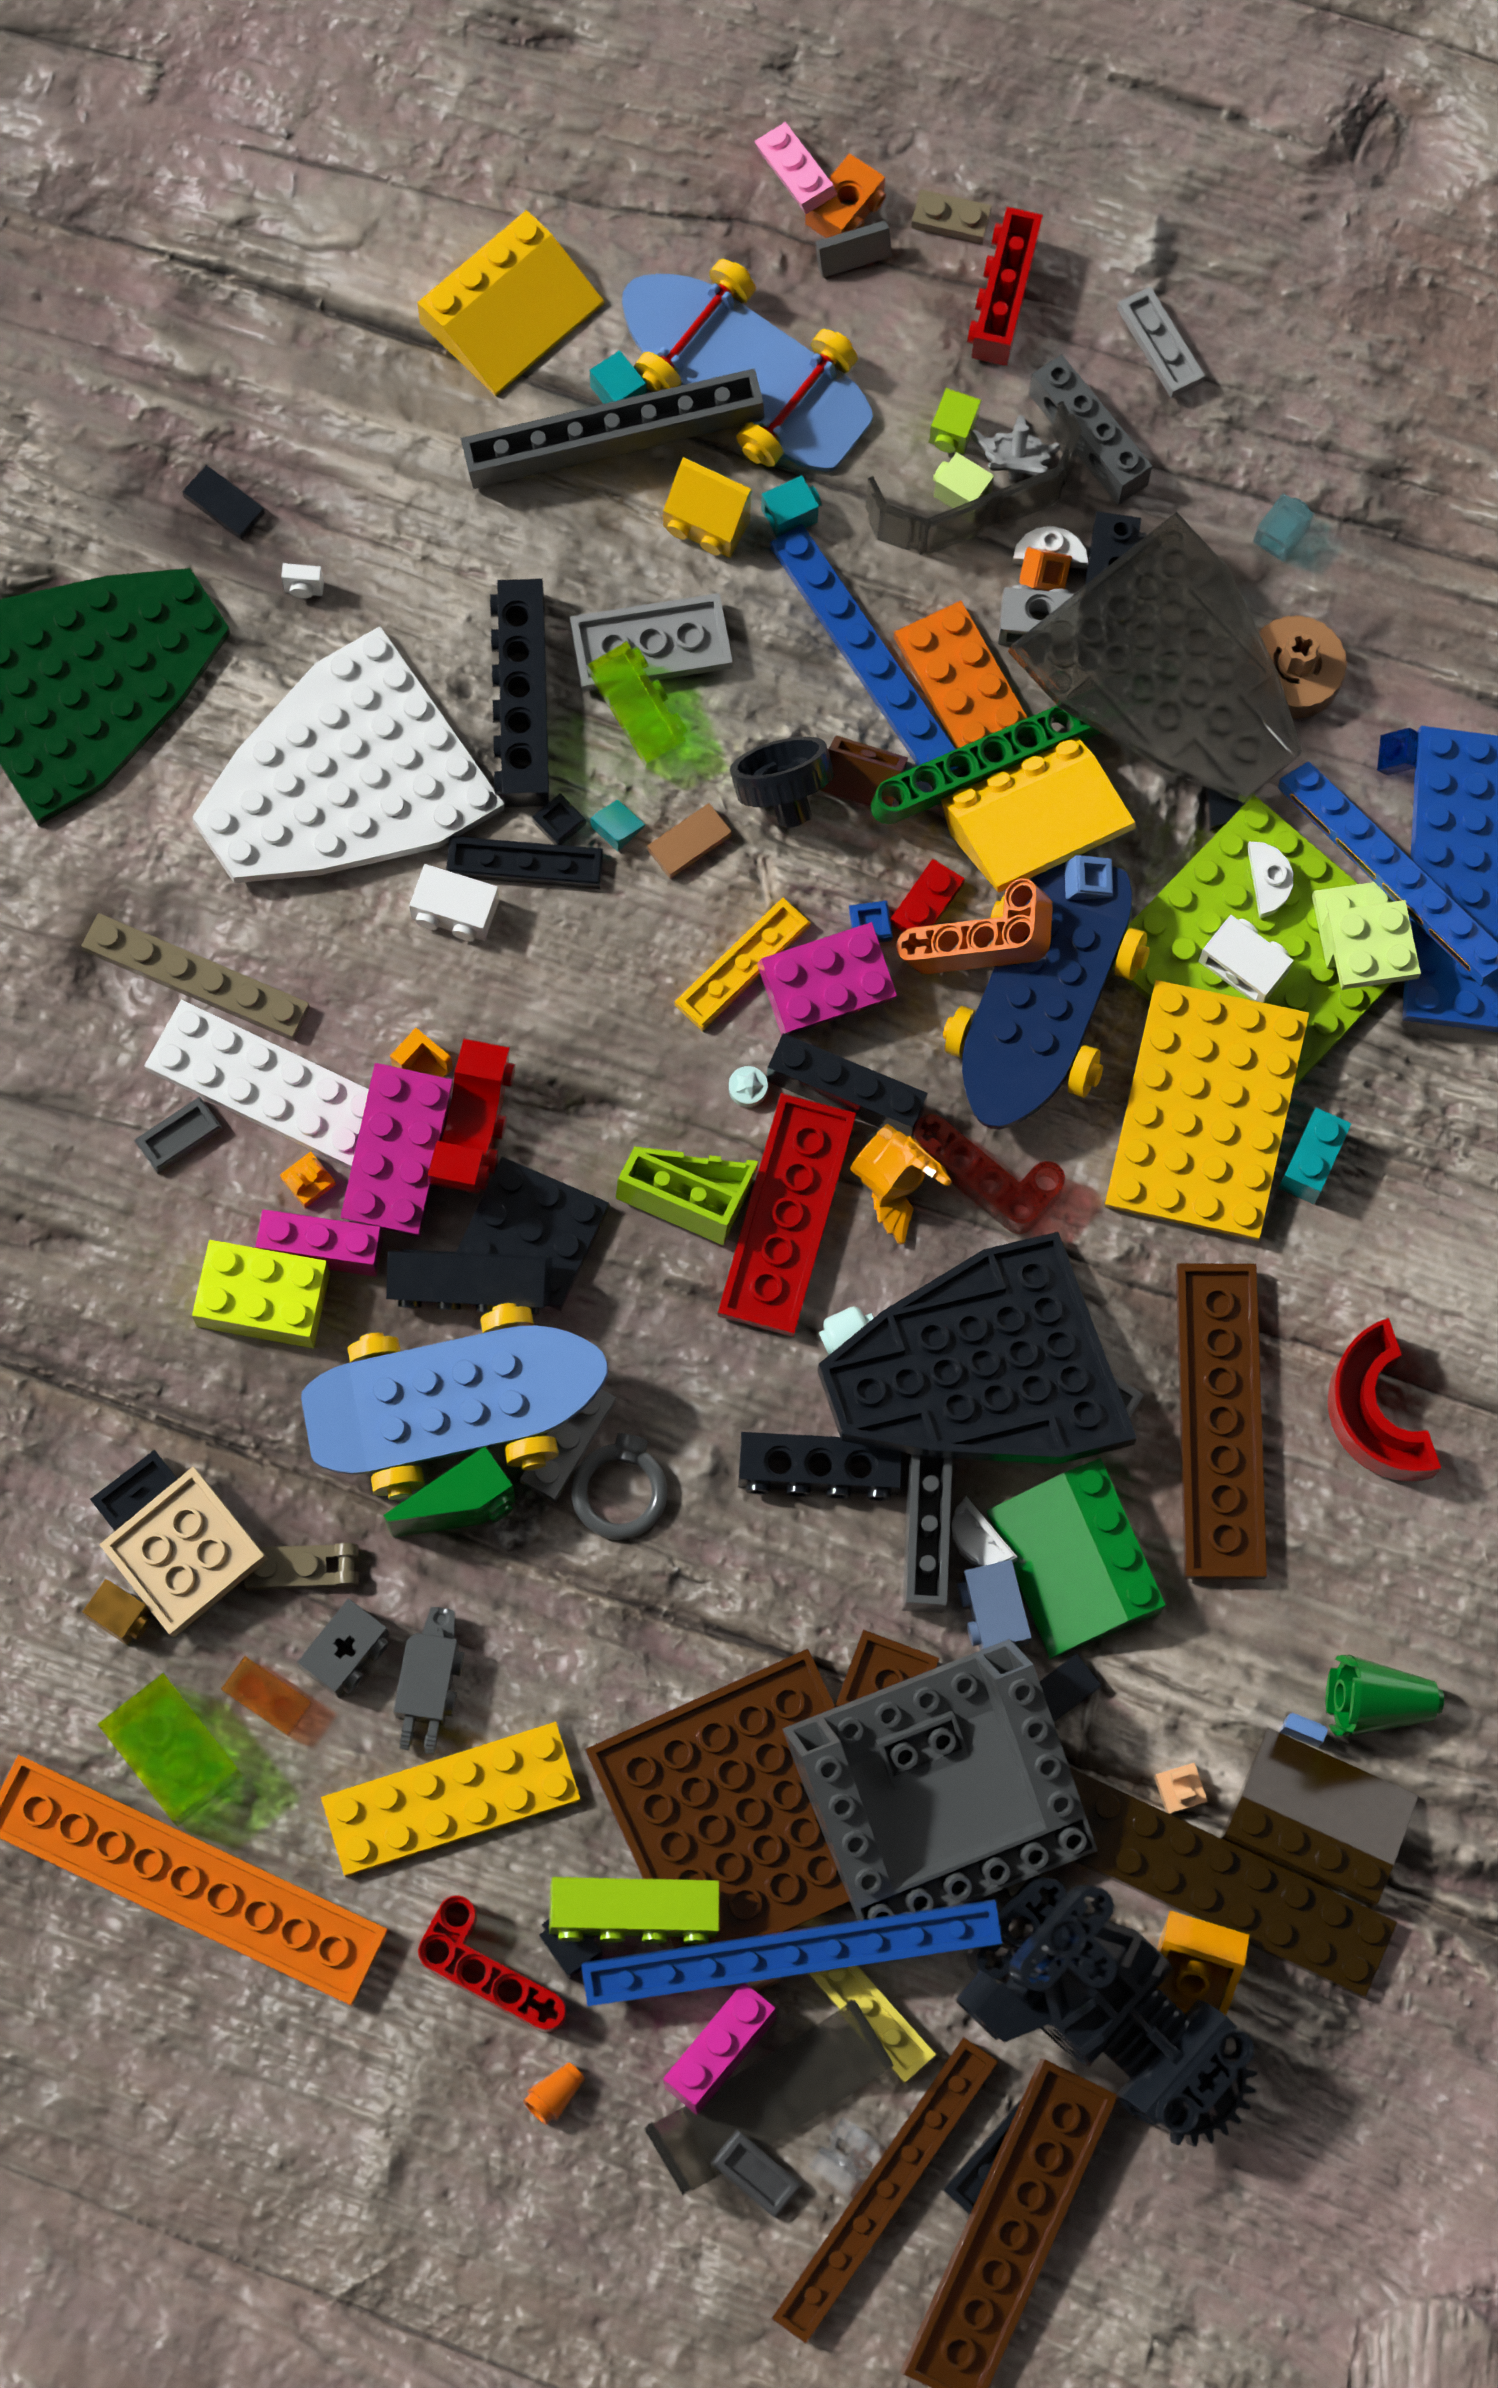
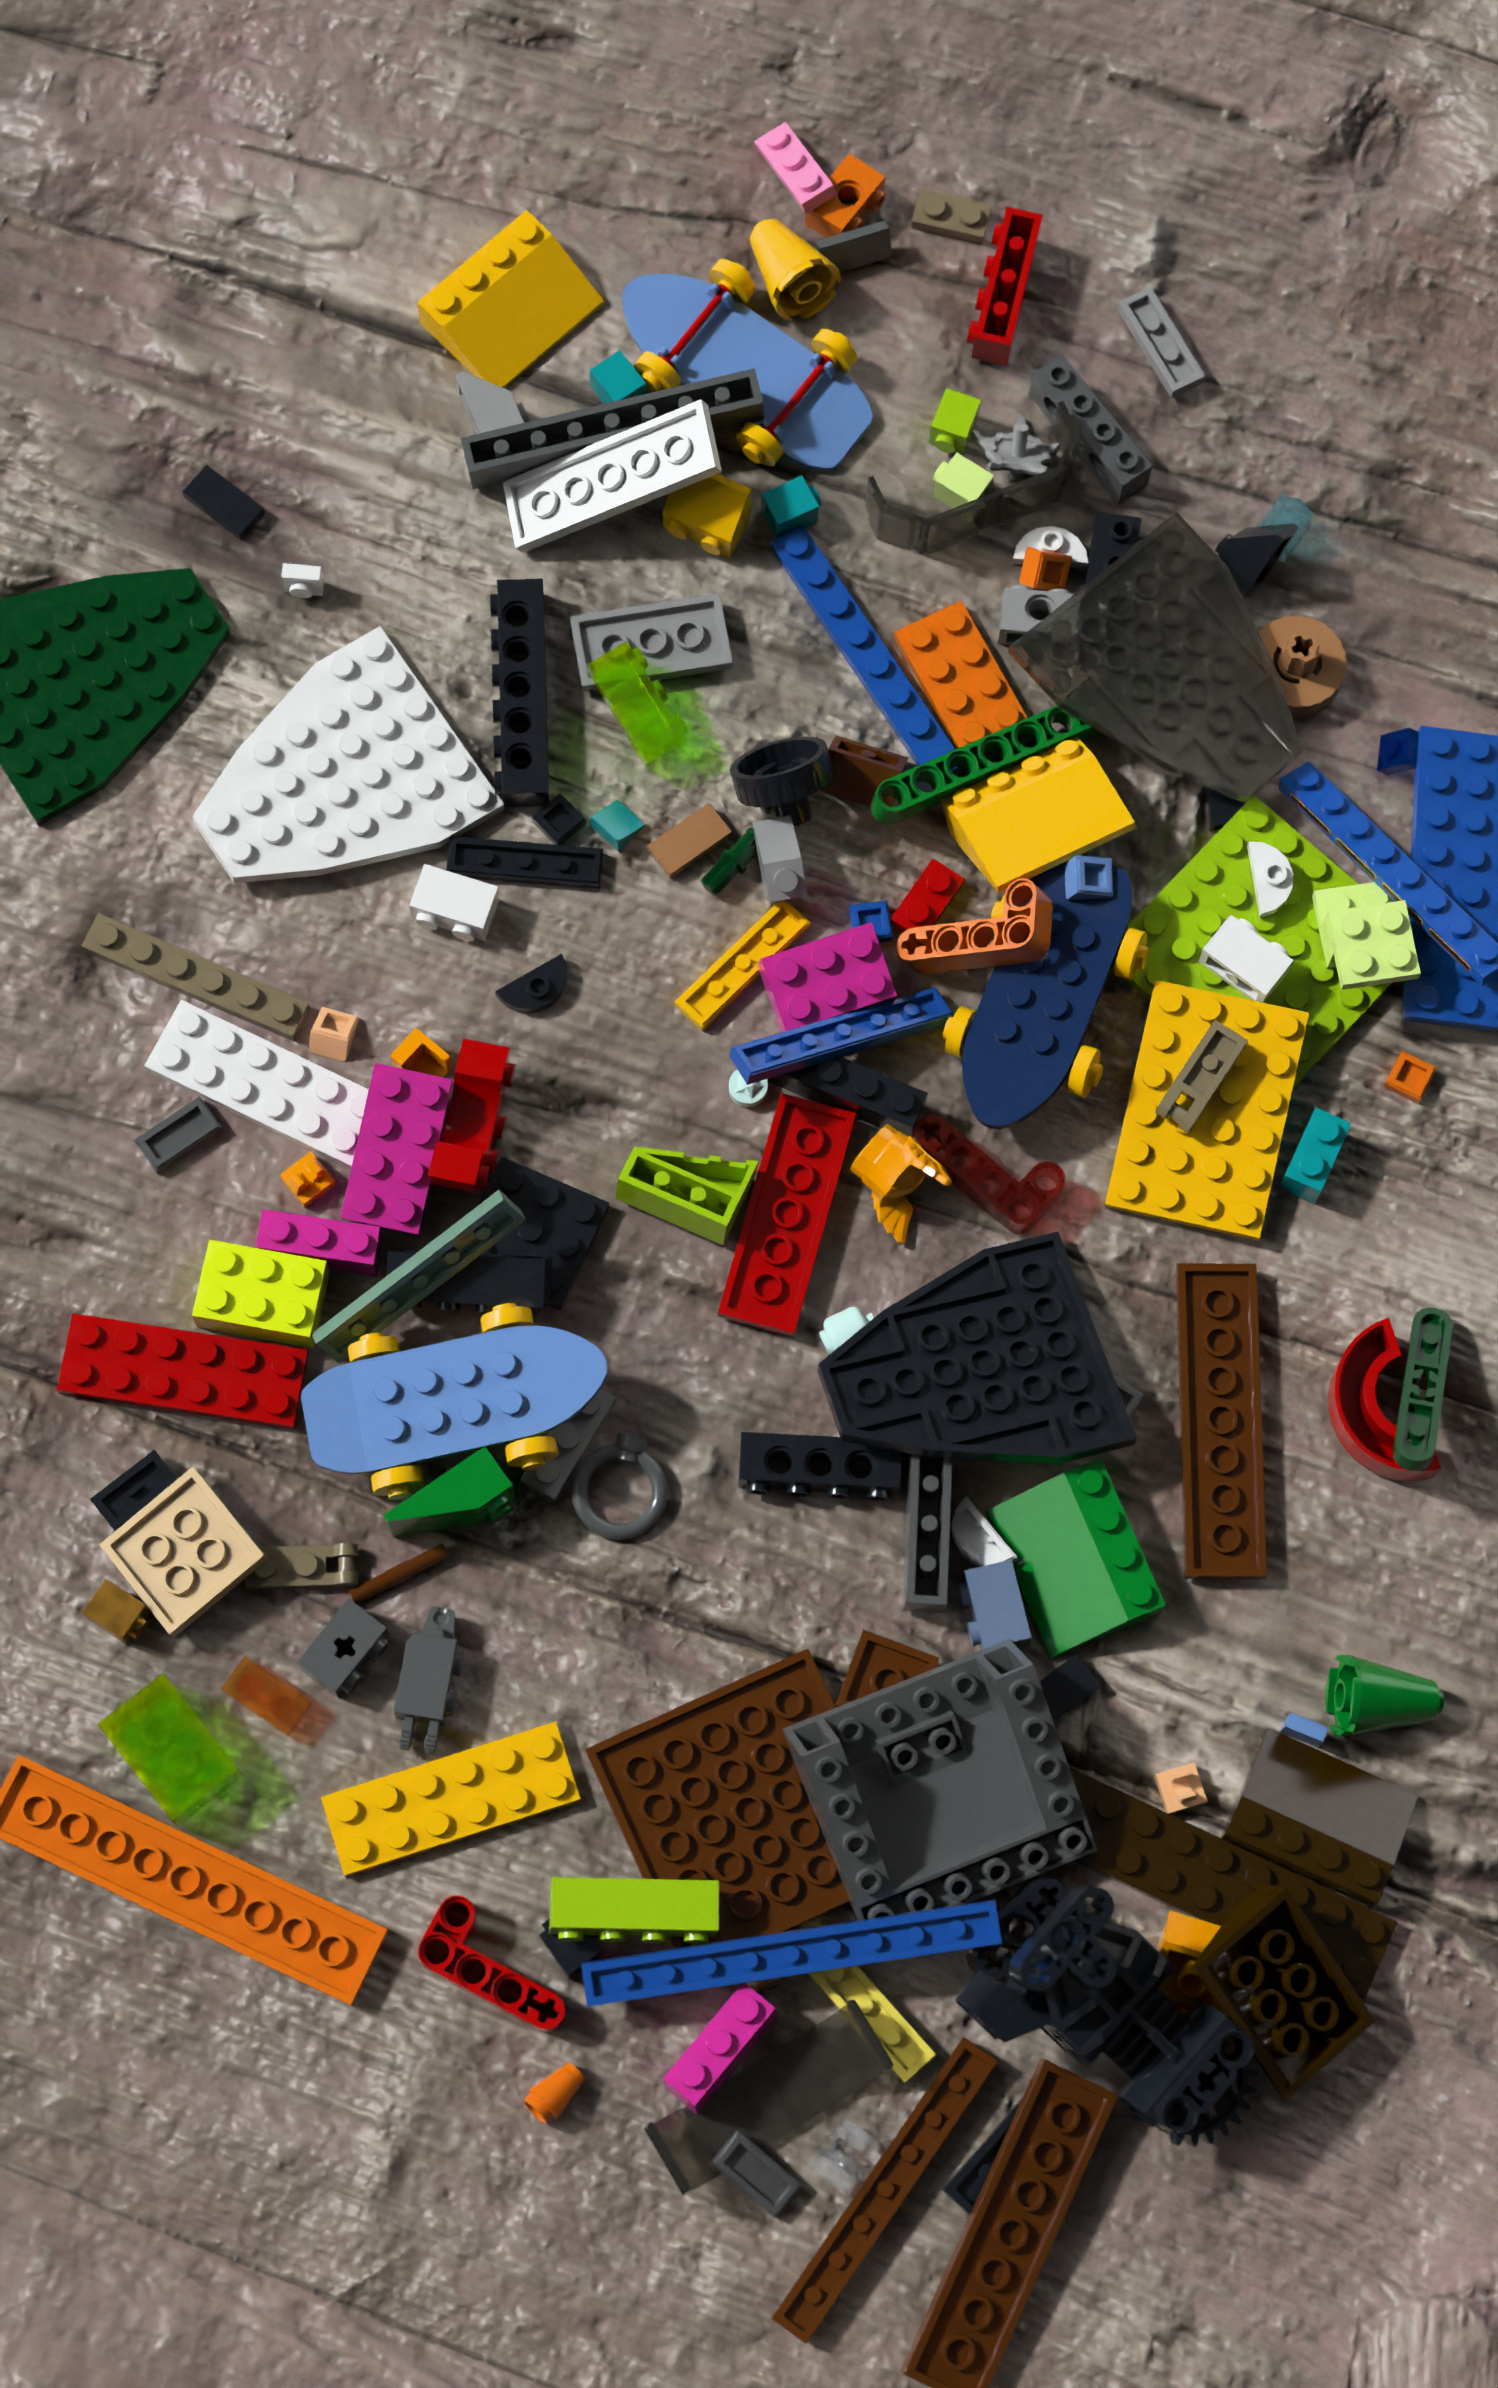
none -> red plate [57,1313,309,1430]
none -> light nougat slope [309,1007,359,1061]
none -> sand green plate [312,1190,526,1363]
none -> reddish brown piece [348,1543,450,1604]
none -> light grey slope [456,371,529,434]
none -> black plate [495,953,567,1013]
none -> white plate [503,399,722,553]
none -> dark green axle [701,827,757,895]
none -> blue tile [729,987,954,1085]
none -> yellow cone [750,219,841,321]
none -> light grey slope [752,815,808,902]
none -> dark tan plate [1155,1020,1248,1134]
none -> dark brown slope [1193,1884,1375,2101]
none -> black slope [1211,523,1299,595]
none -> orange tile [1383,1050,1437,1104]
none -> dark green piece [1393,1308,1453,1471]

